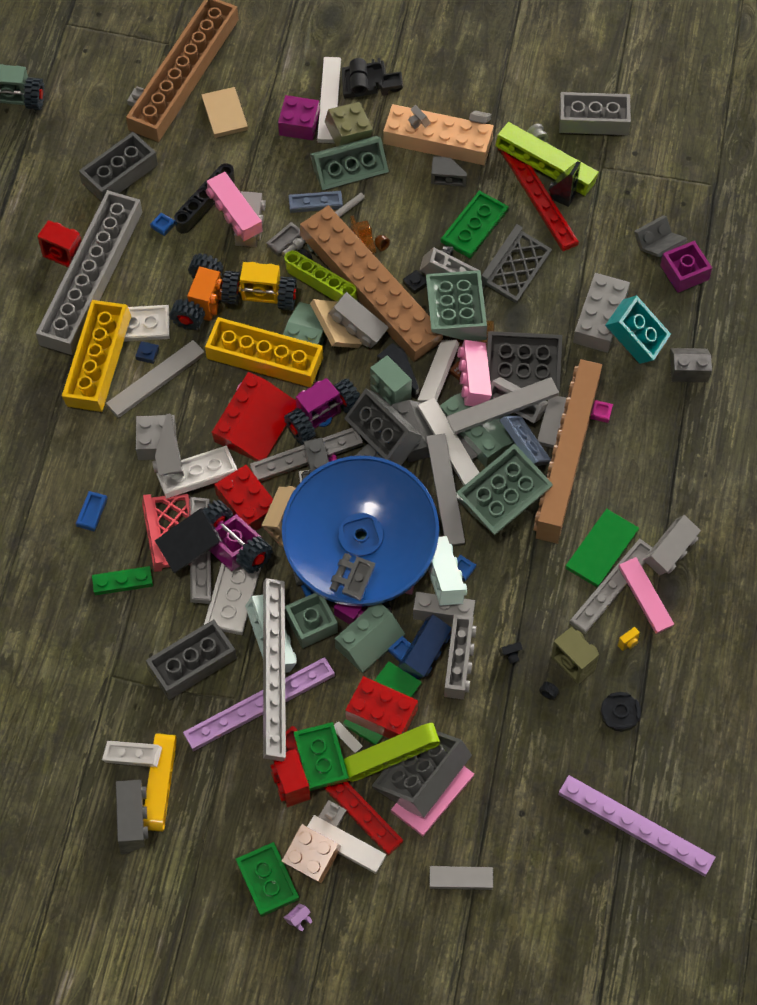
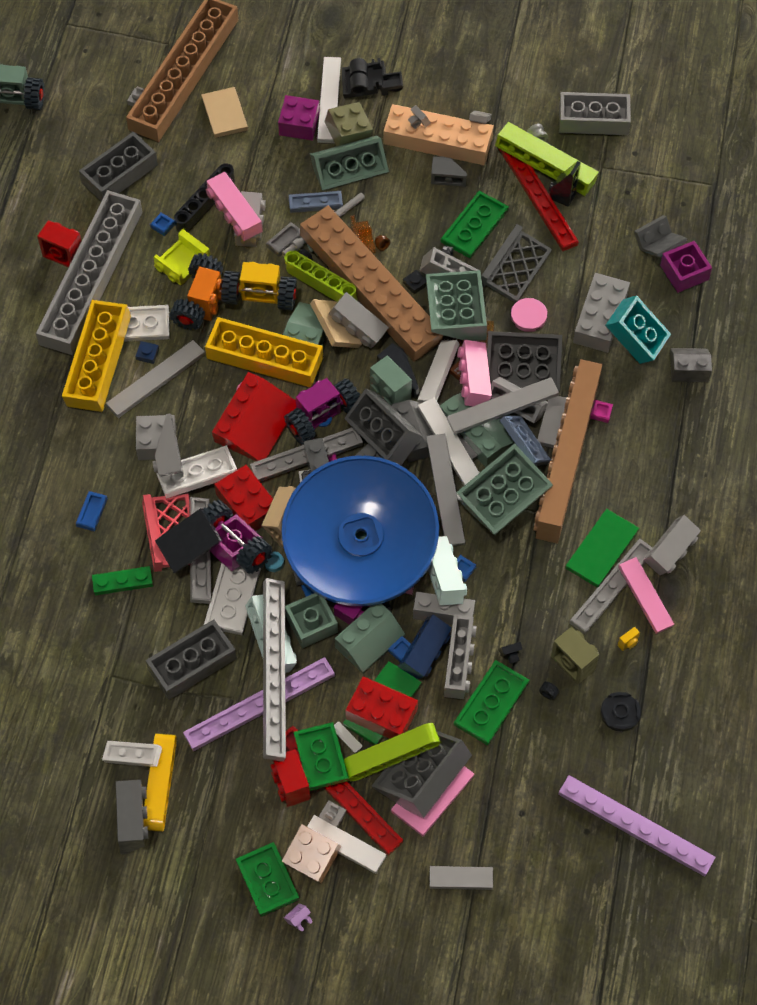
dark grey plate [329,553,376,601] -> none
none -> neon yellow panel [153,229,210,286]
none -> medium azure tile [265,552,284,572]
none -> green tile [453,660,530,746]
none -> bright pink tile [511,298,547,332]

